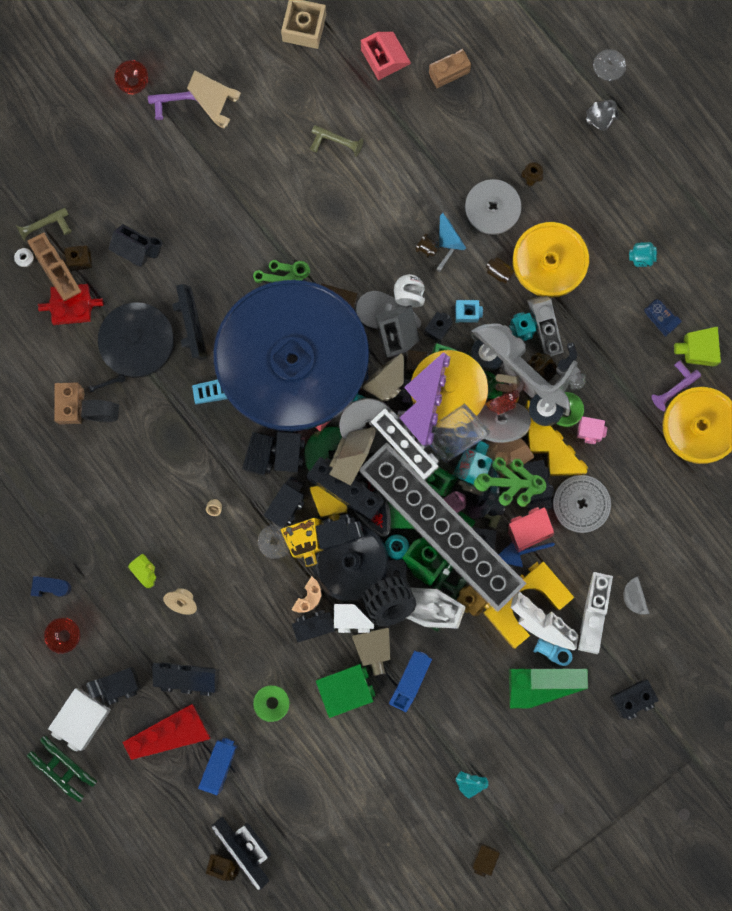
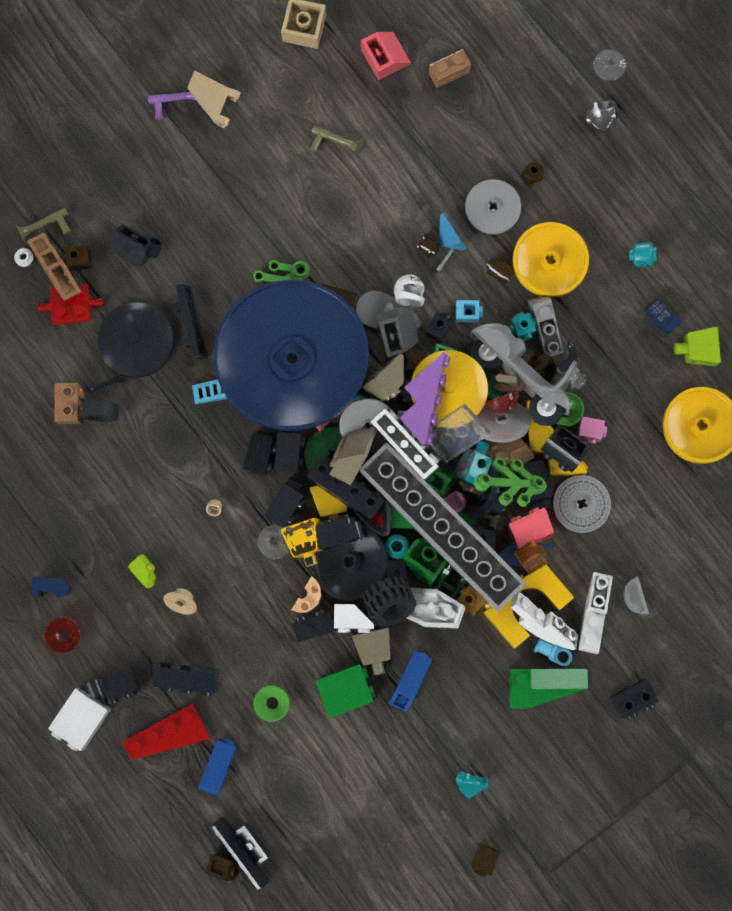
dark green piece [27,736,97,802] -> none
clear red piece [114,60,148,94] -> none
medium lavender piece [652,360,701,411] -> none
none -> clear orange brick [514,539,548,575]
none -> black brick [541,424,591,473]

